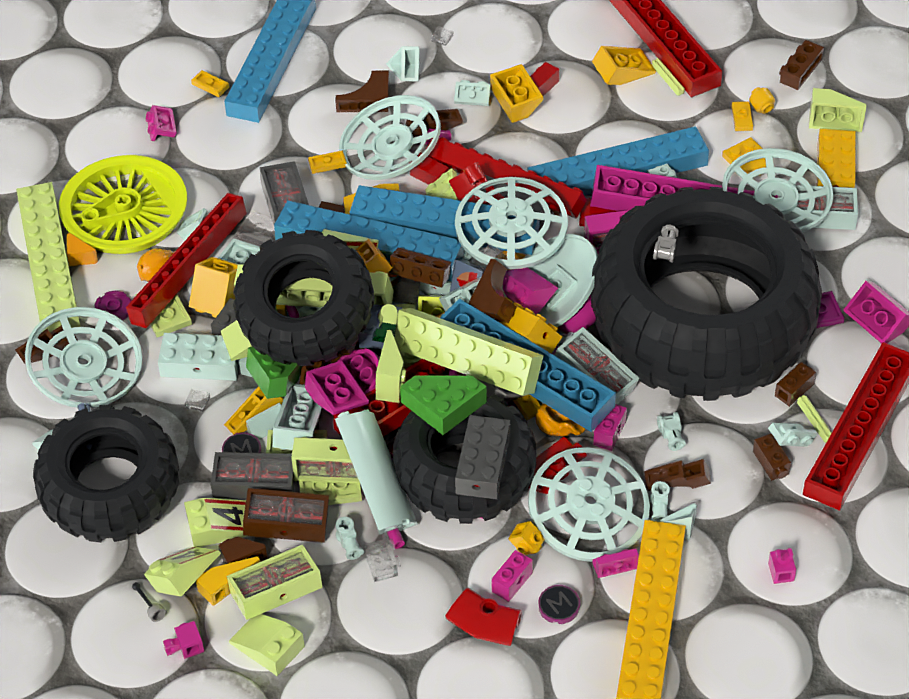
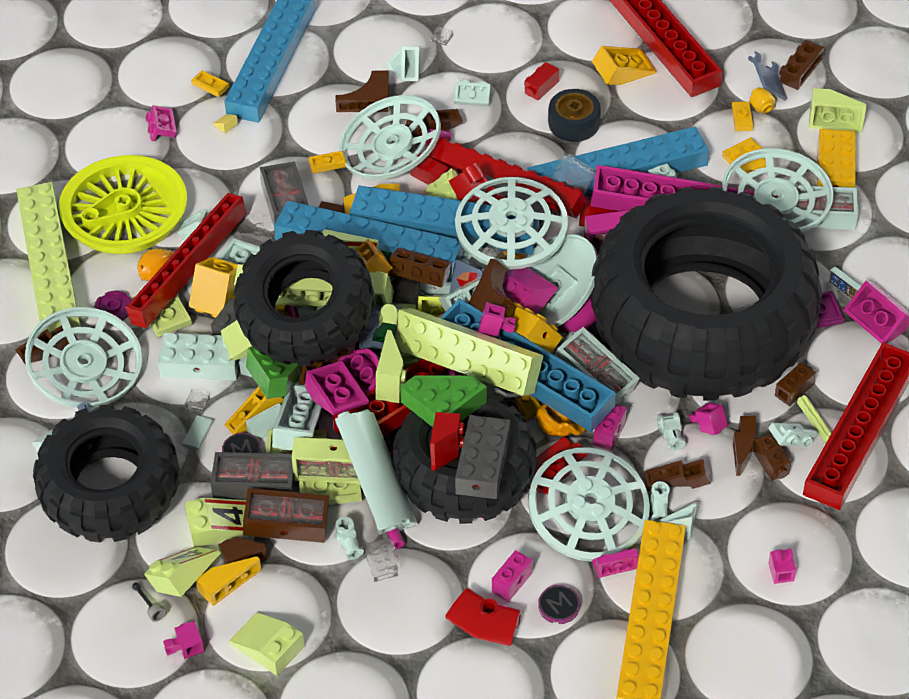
light orange slope [67,233,98,266] -> none
yellowish green brick [227,544,323,620] -> none
yellow slope [490,64,543,123] -> none
yellow brick [508,521,545,555] -> none
yellowish green axle [652,58,685,96] -> none
light grey connector [653,225,679,263] -> none
none -> light aqua piece [182,415,213,450]
none -> light yellow slope [213,114,238,133]
none -> red slope [430,412,465,471]
none -> dark pink brick [478,302,516,337]
none -> black wheel [548,89,601,142]
none -> clear tile [551,152,597,195]
none -> dark pink brick [689,402,728,435]
none -> reddish brown slope [732,416,756,476]
none -> sand blue flag [748,51,788,101]
none -> tile [828,267,861,299]

